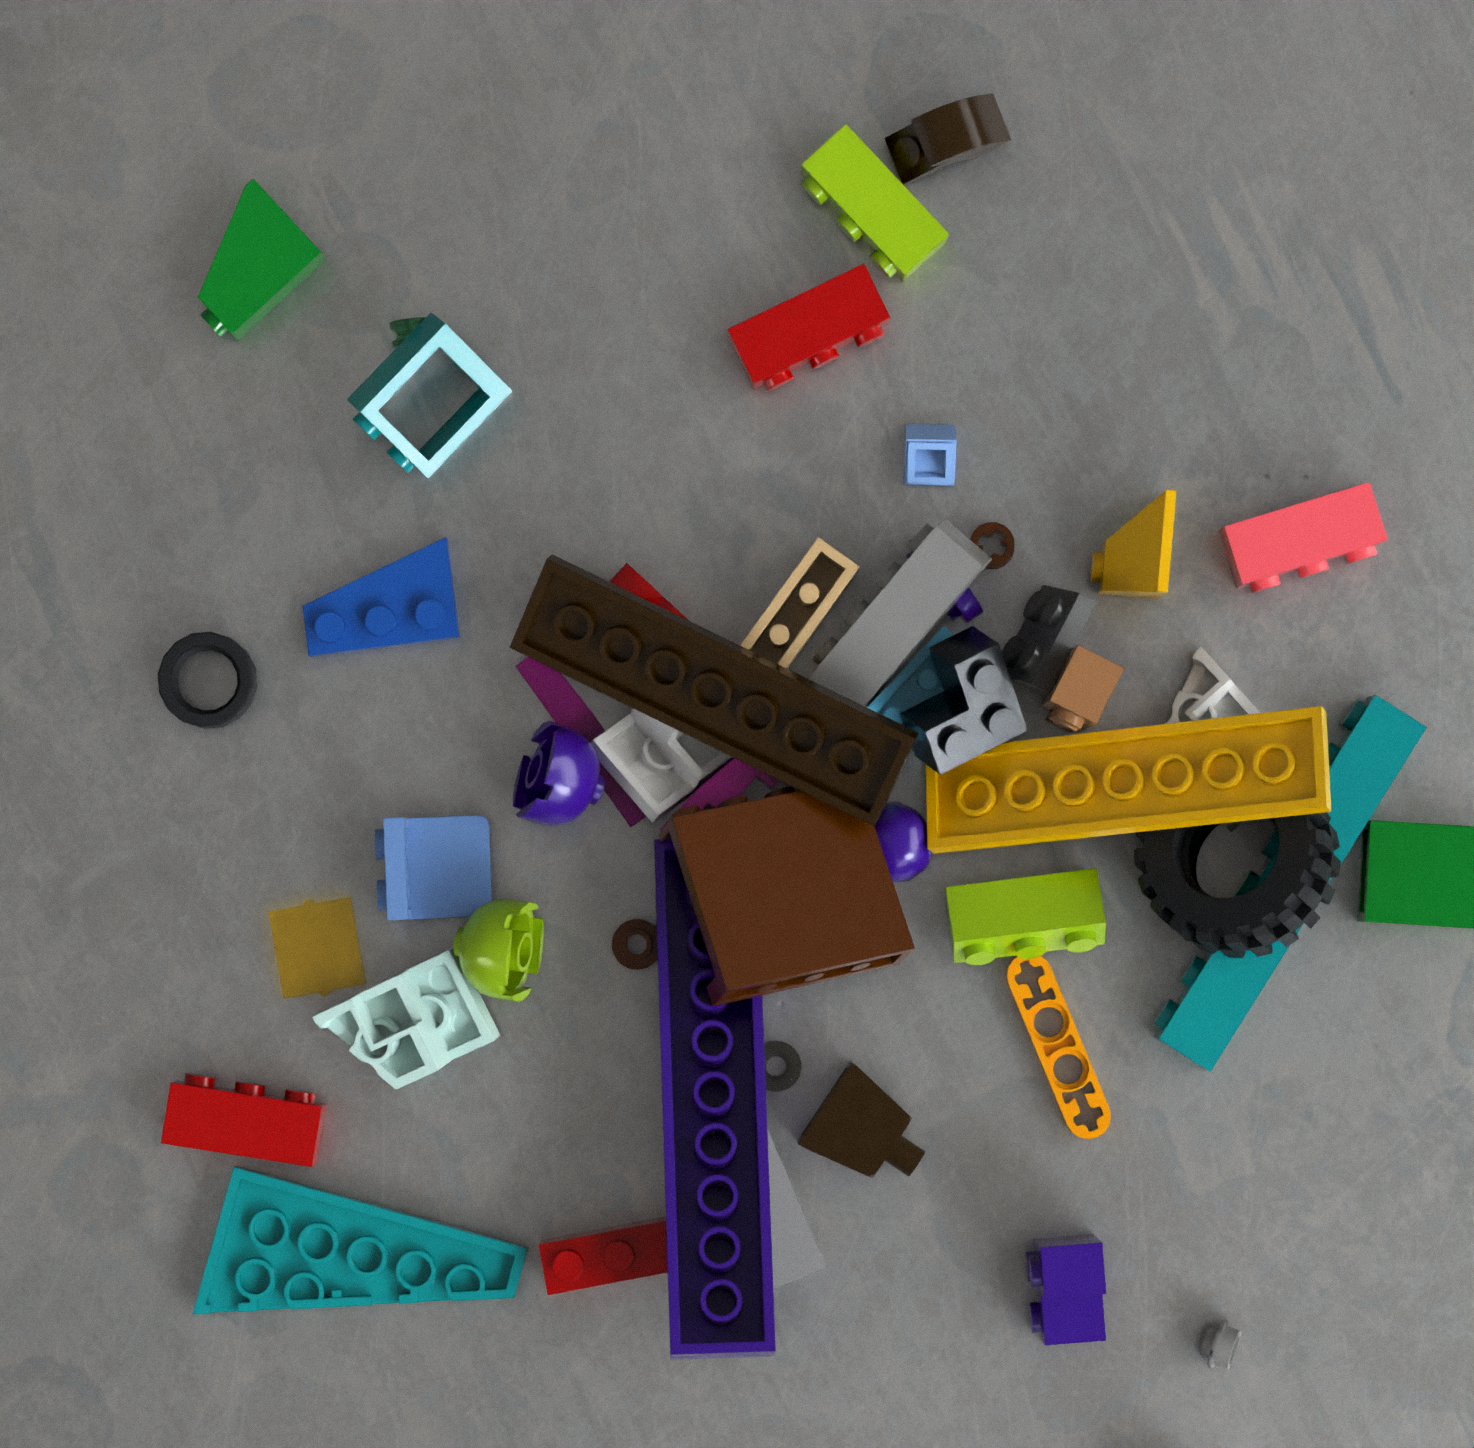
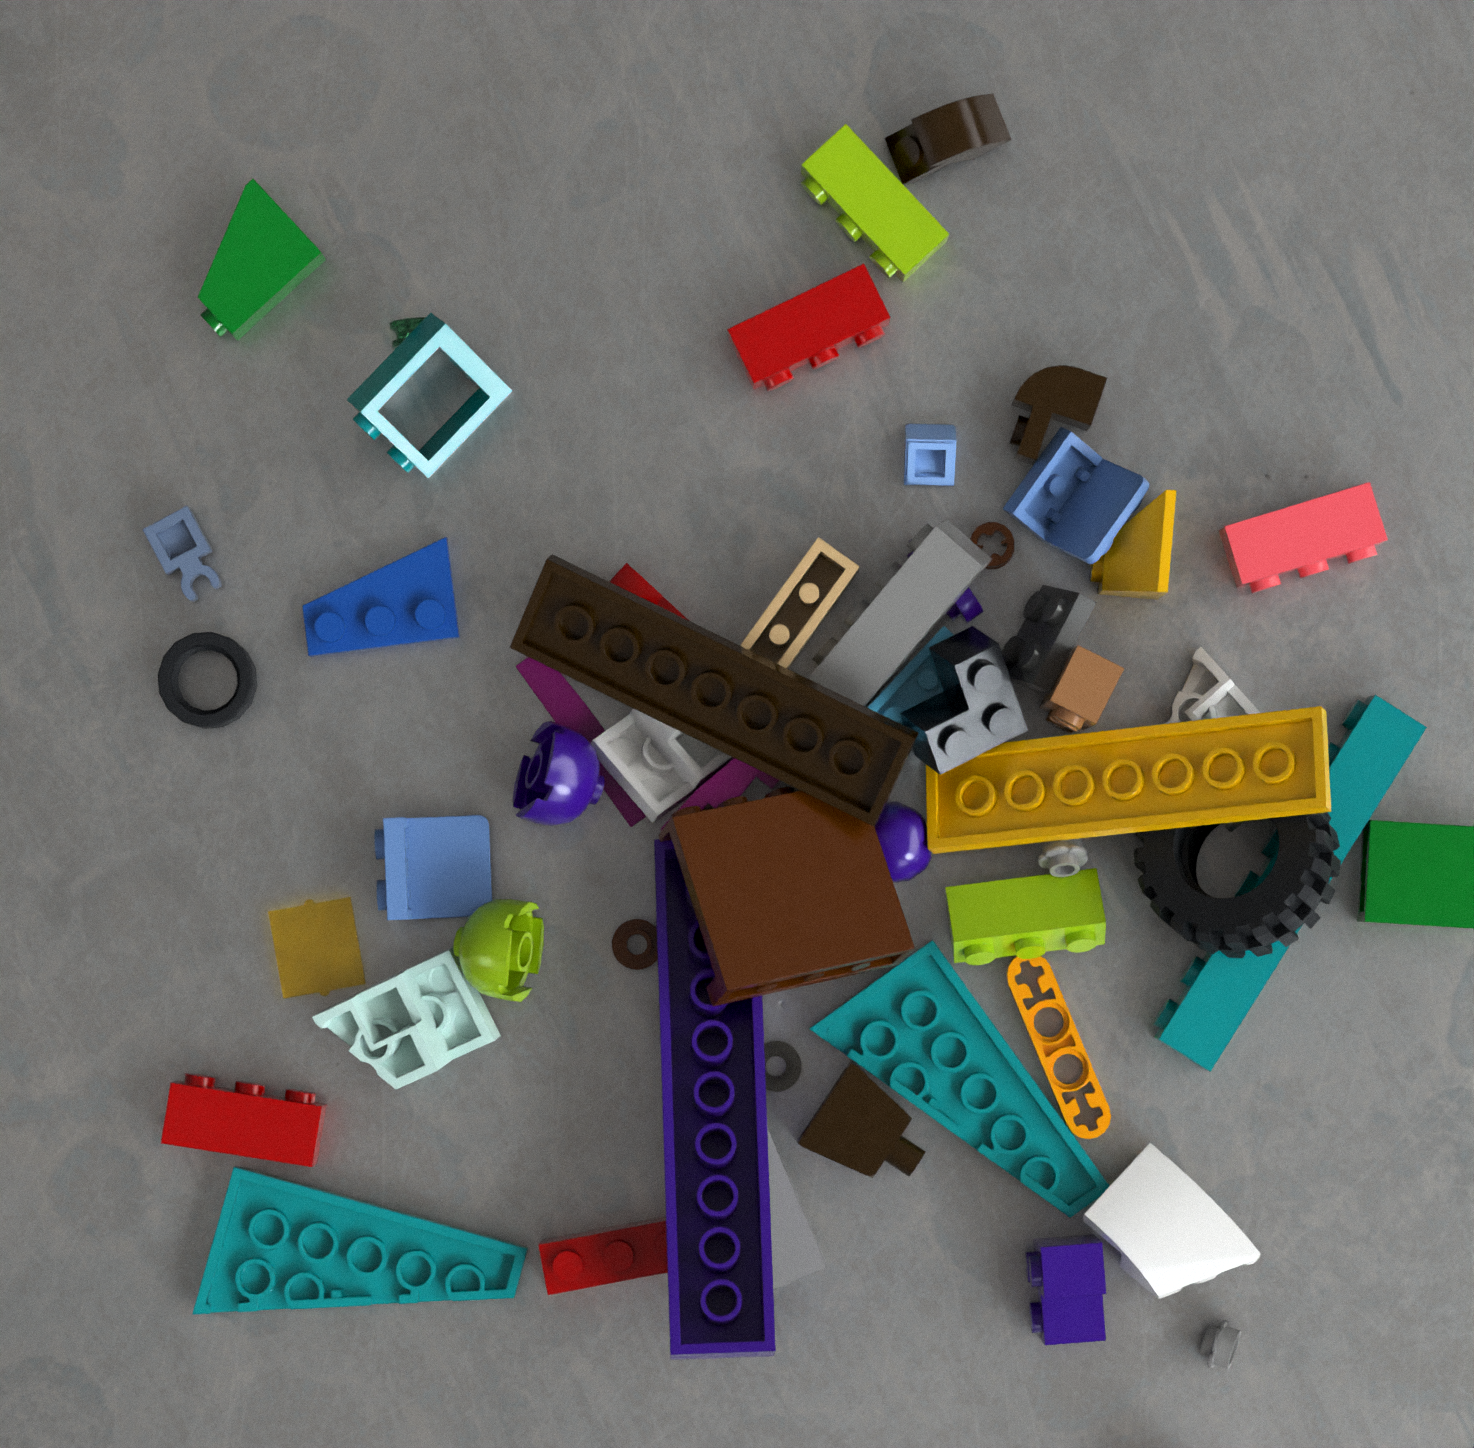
none -> sand blue plate [142,506,222,602]
none -> teal wing [809,940,1110,1218]
none -> medium blue bracket [1003,427,1150,564]
none -> dark brown brick [1009,365,1107,465]
none -> light grey plate [1038,838,1088,877]
none -> white slope [1083,1143,1261,1299]

